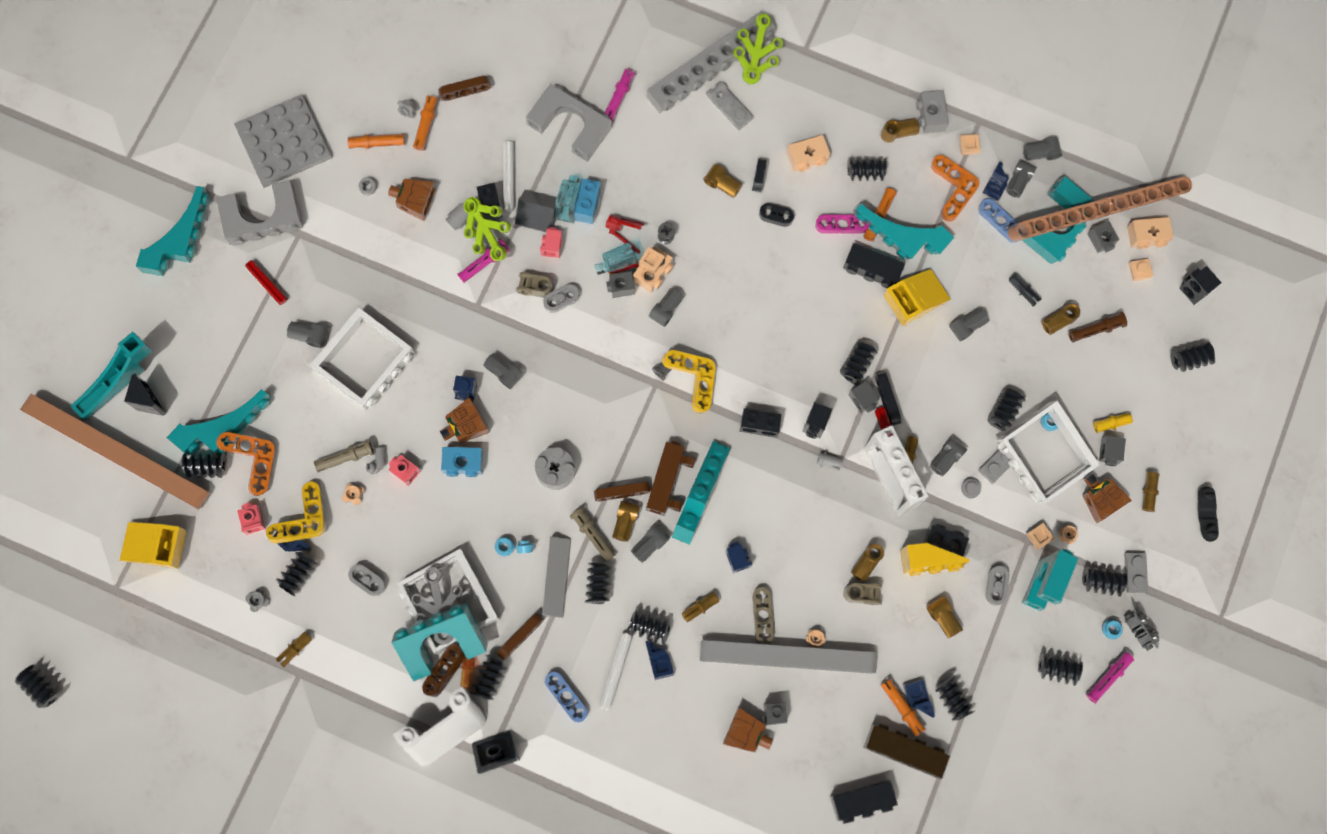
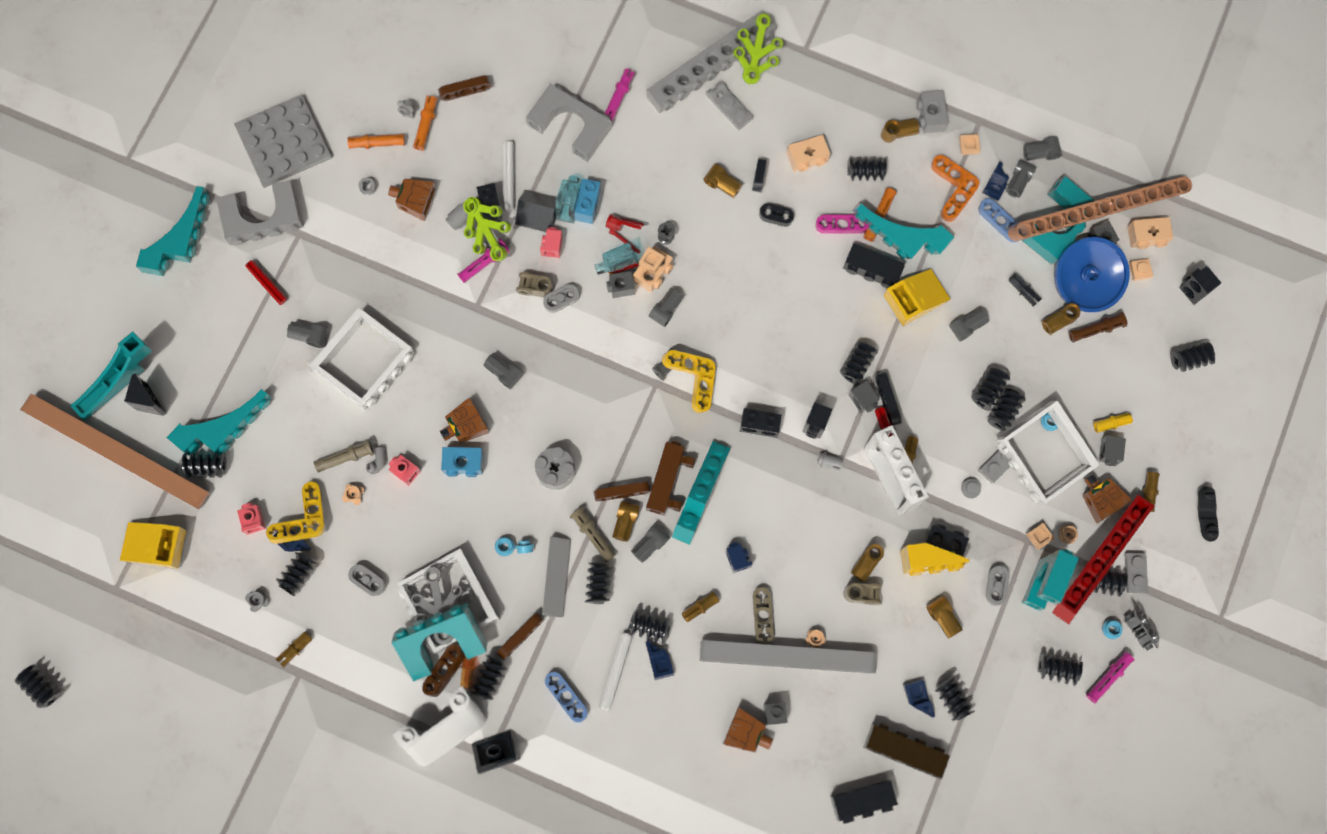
orange beam [216,432,275,496] -> none
dark blue brick [453,375,477,402] -> none
orange pin [881,679,926,736] -> none
dark grey piece [930,437,968,477] -> none
none -> black piece [971,368,1010,411]
none -> red brick [1052,495,1154,625]
none -> blue dish [1054,237,1130,312]

